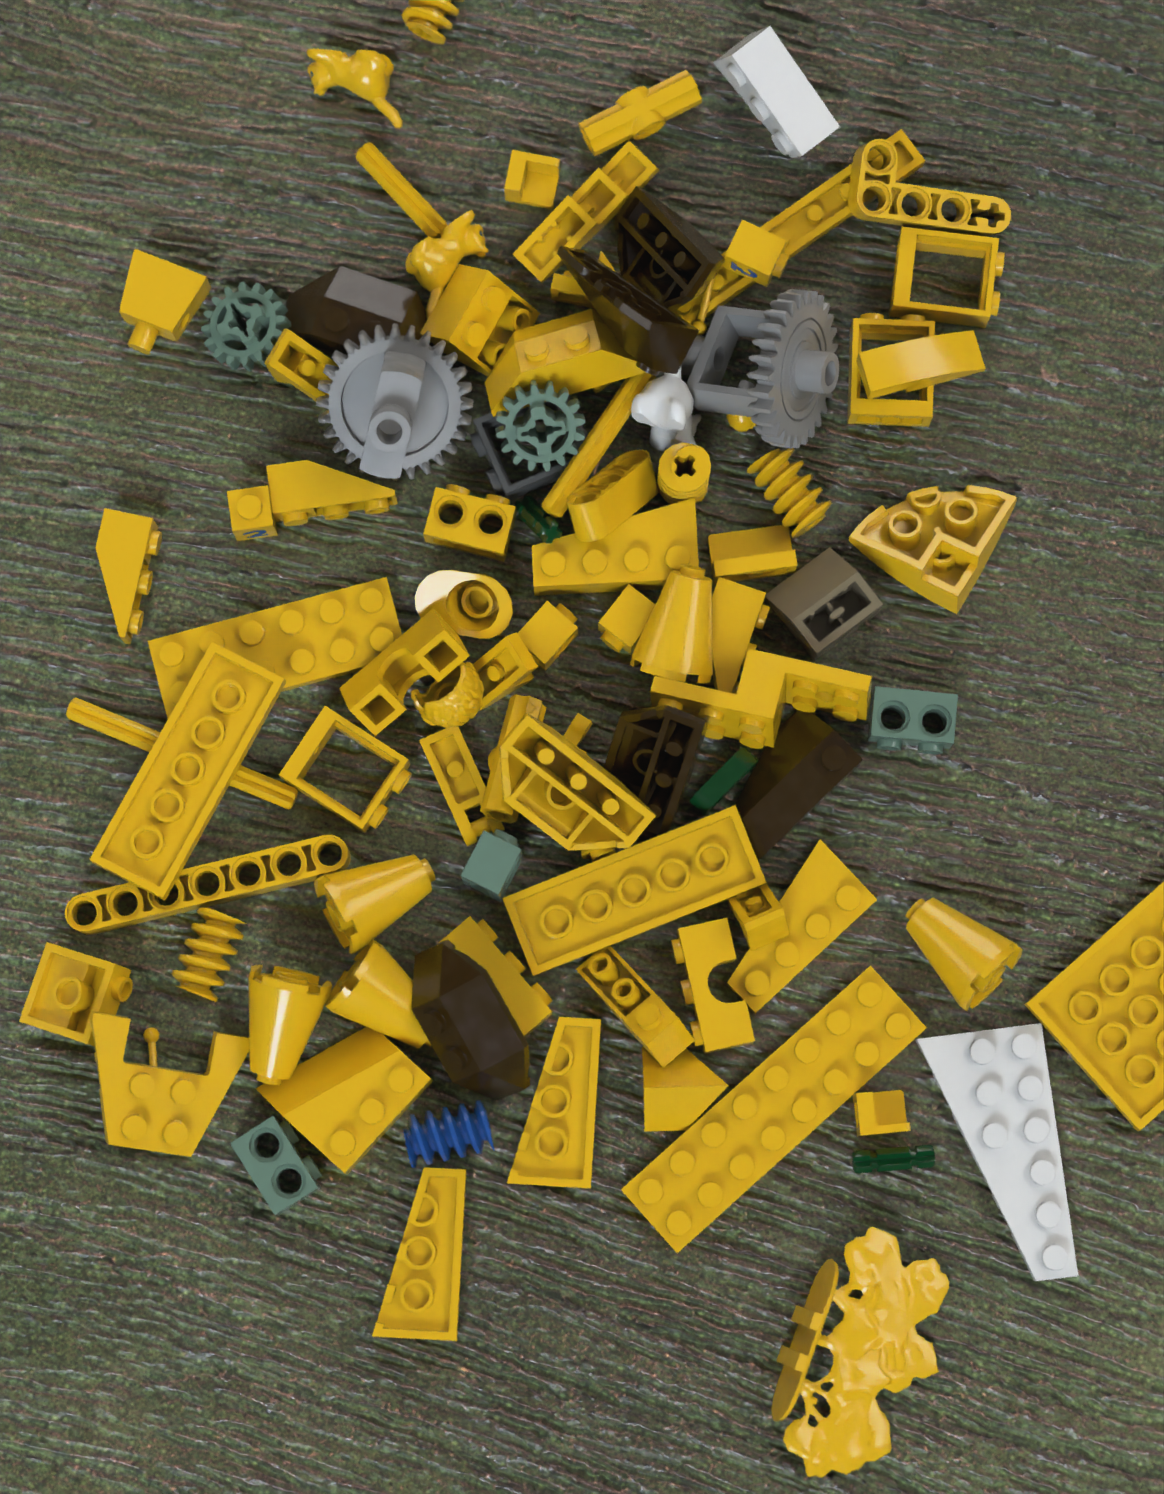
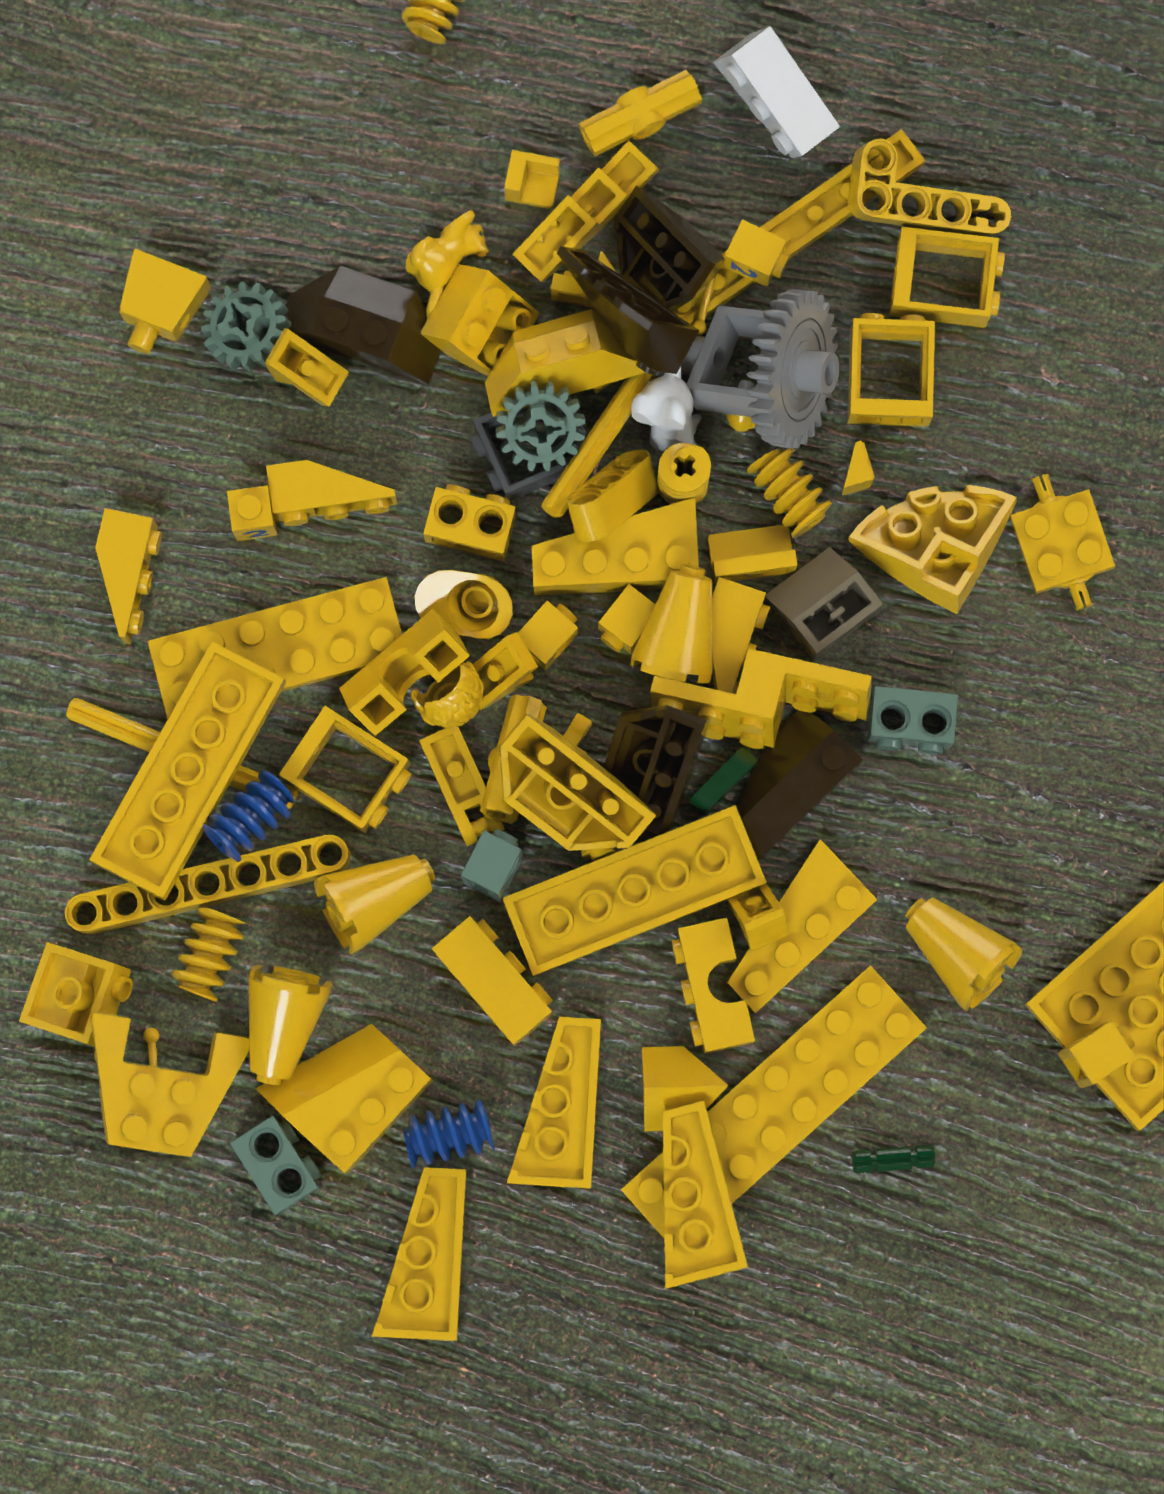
yellow animal [307,49,403,129] -> none
light grey piece [316,323,474,481] -> none
yellow cone [325,939,431,1049] -> none
yellow axle [355,142,447,239] -> none
dark brown wedge [411,939,530,1101] -> none
dark green axle [515,496,562,544] -> none
yellow slope [576,946,694,1068] -> none
yellow plant [771,1226,949,1478] -> none
yellow panel [853,1090,911,1137] -> none
yellow slope [856,330,986,400] -> none
white wing [915,1023,1078,1281] -> none
none -> blue piece [202,770,294,862]
none -> yellow wing [663,1101,748,1289]
none -> yellow slope [842,440,875,496]
none -> yellow plate [1010,474,1115,611]
none -> yellow brick [1057,1021,1136,1089]

